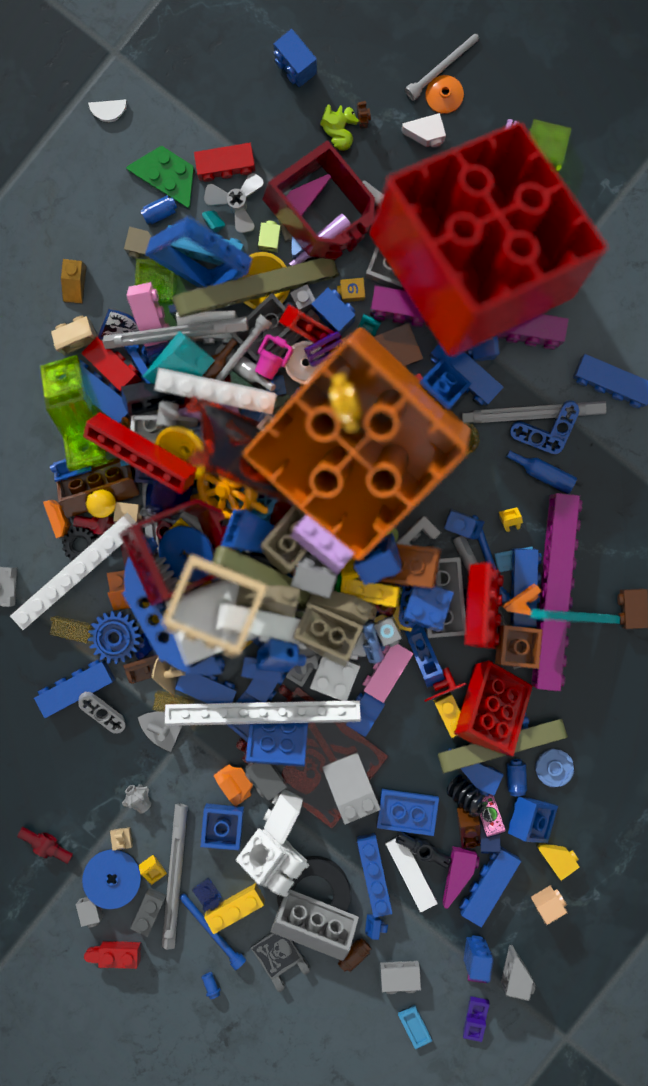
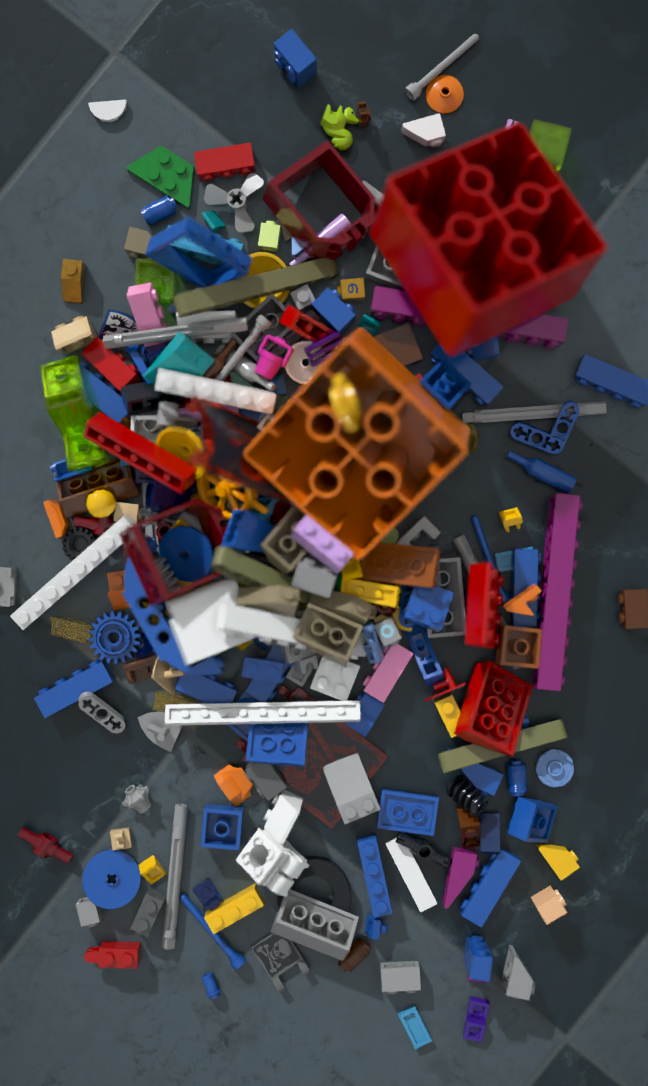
tan window [162,555,267,657] -> none
blue torso [256,638,306,672] -> none
dark pink slope [285,174,331,216] -> none
blue slope [354,533,401,585] -> none
blue torso [444,509,485,540] -> none
tile [480,794,505,837] -> none
teal tile [530,609,620,624] -> none

